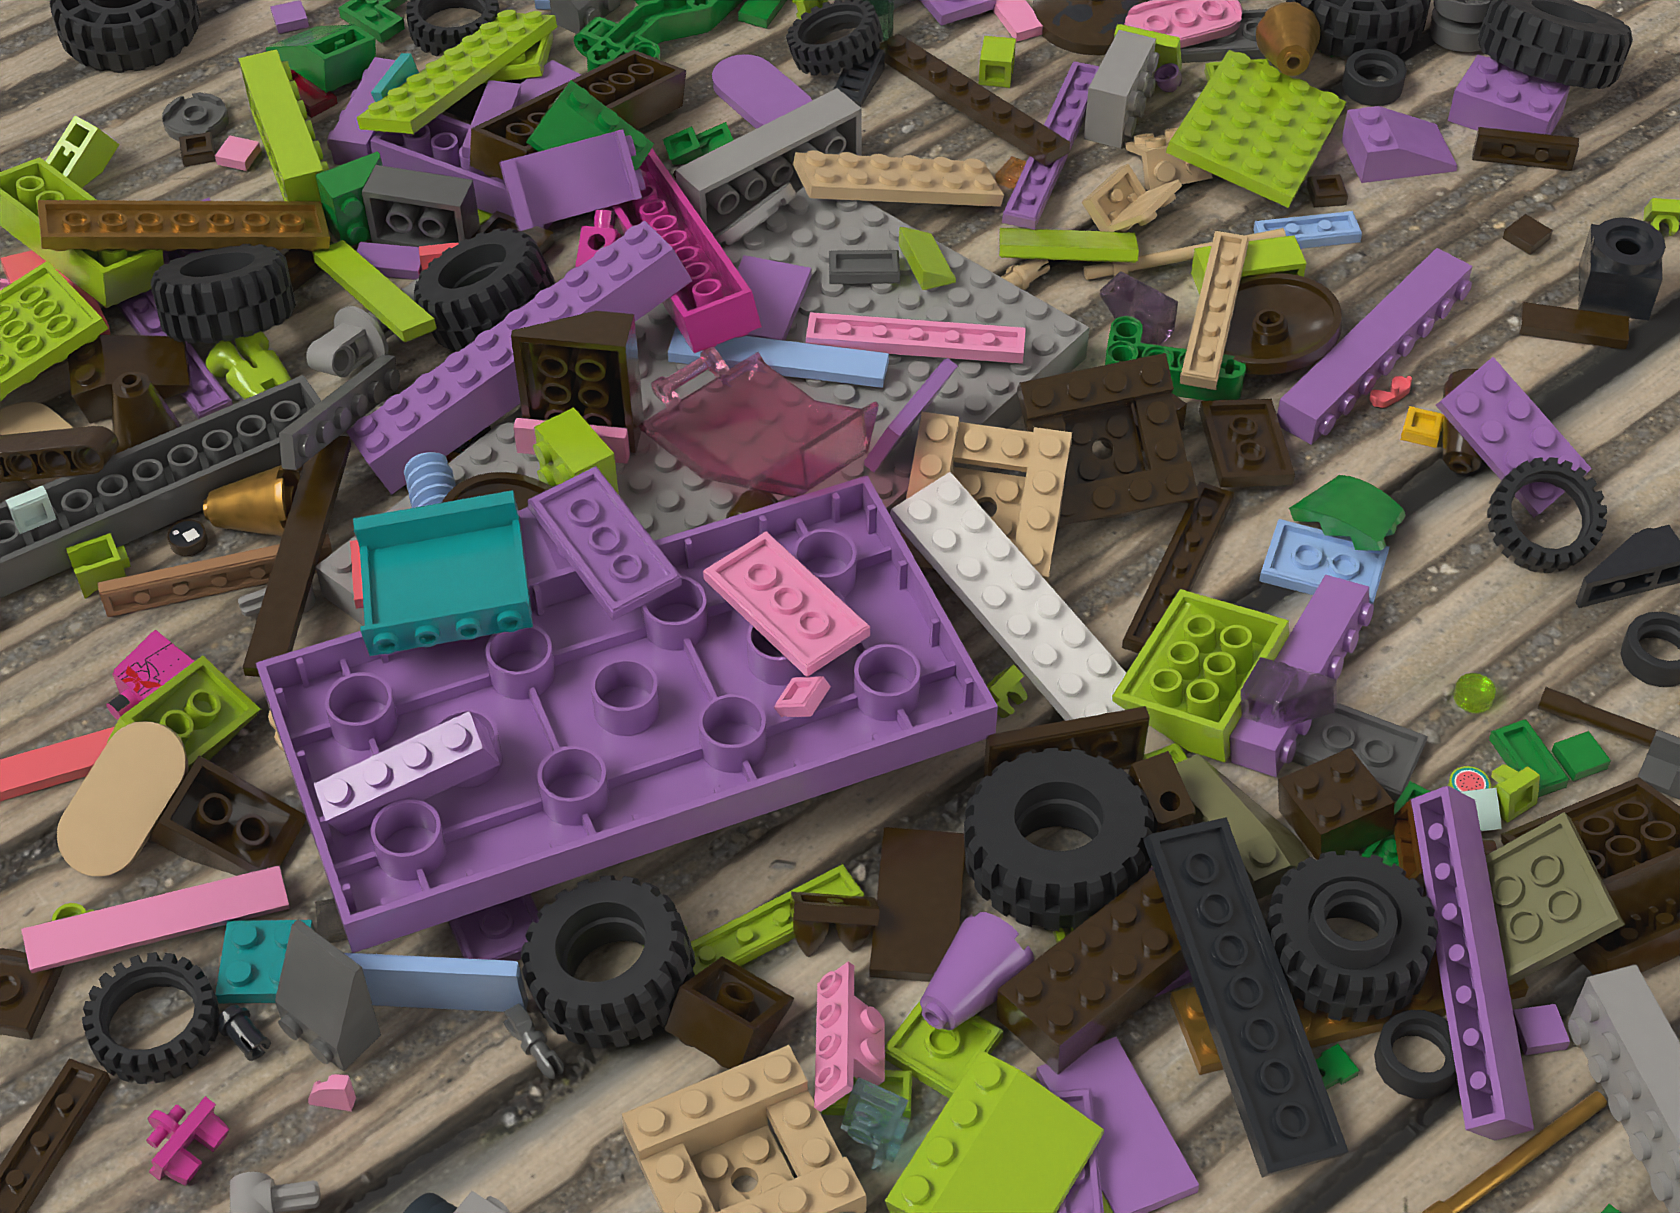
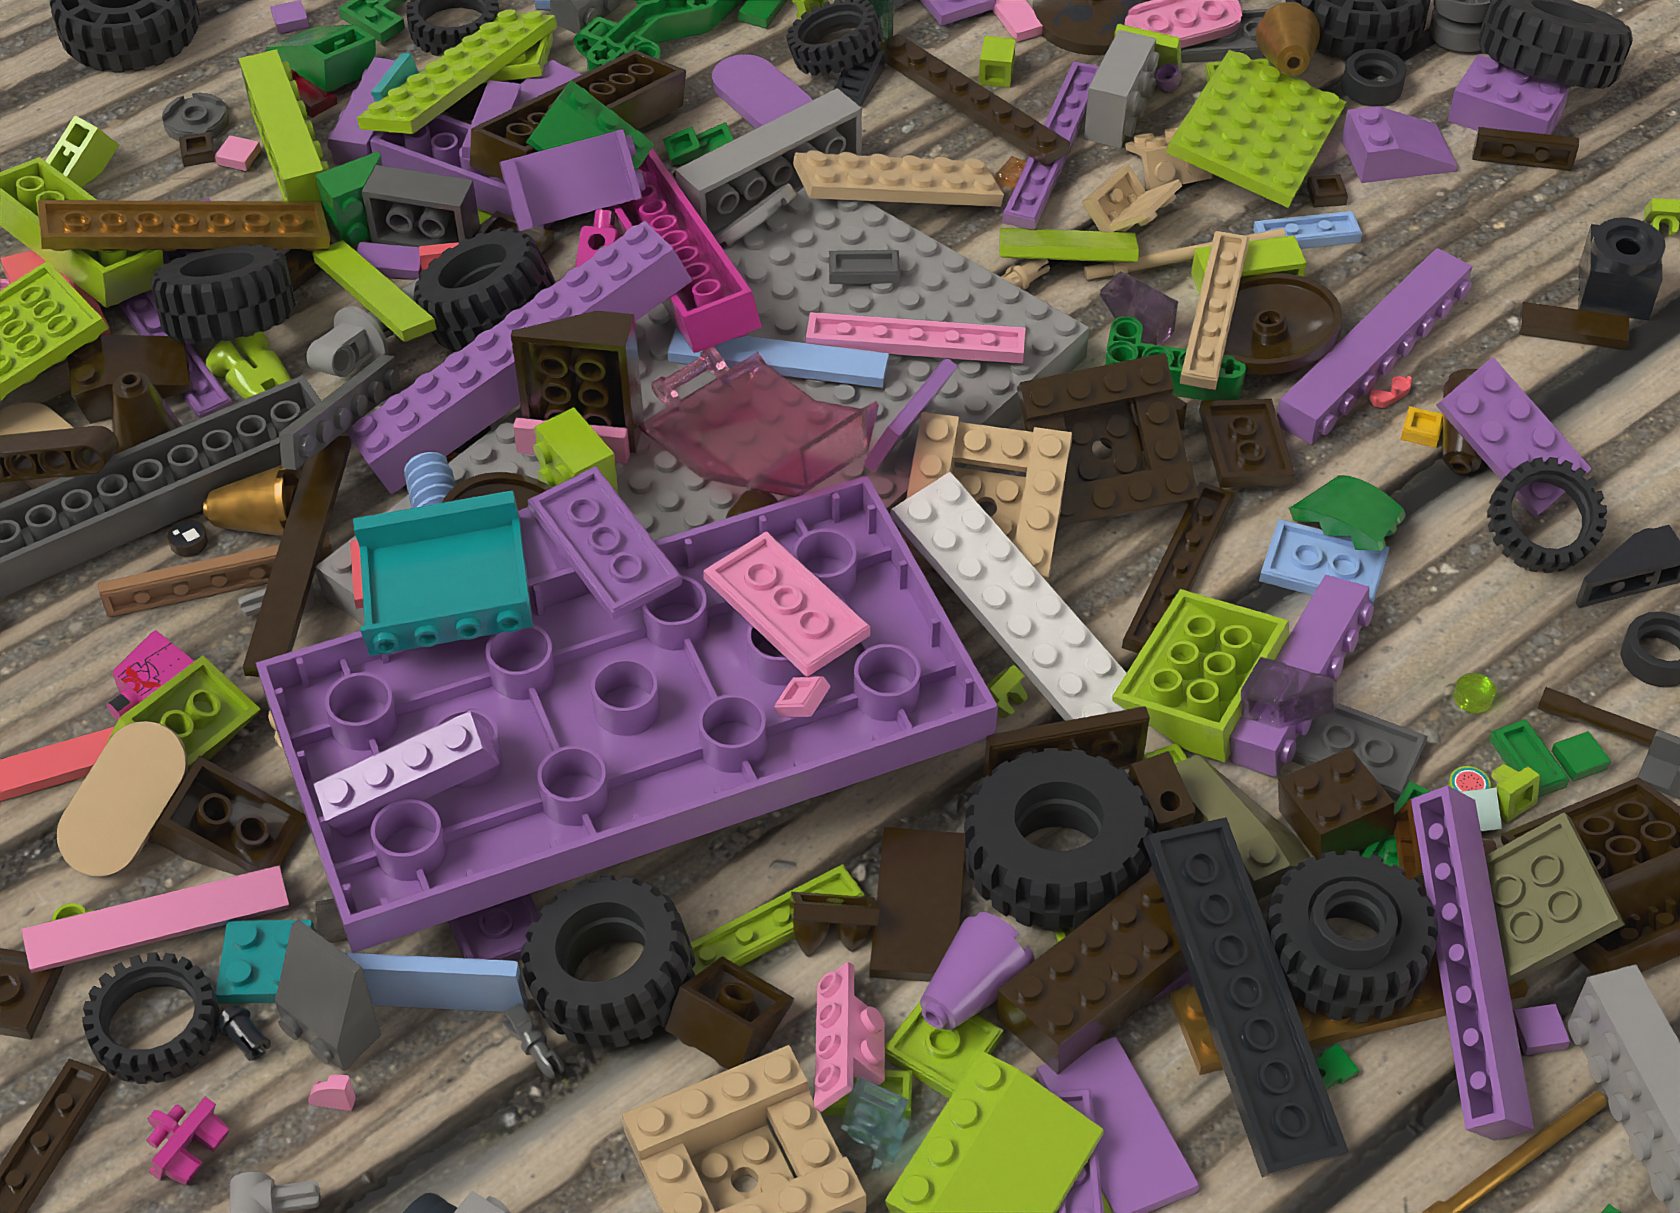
light aqua tile [6,485,56,534] -> none
lime window [66,533,131,599] -> none
medium lavender tile [738,255,812,341] -> none
lime slope [899,227,956,290] -> none
black tyre [1374,1010,1457,1099] -> none
dark brown tile [1503,214,1553,255] -> none

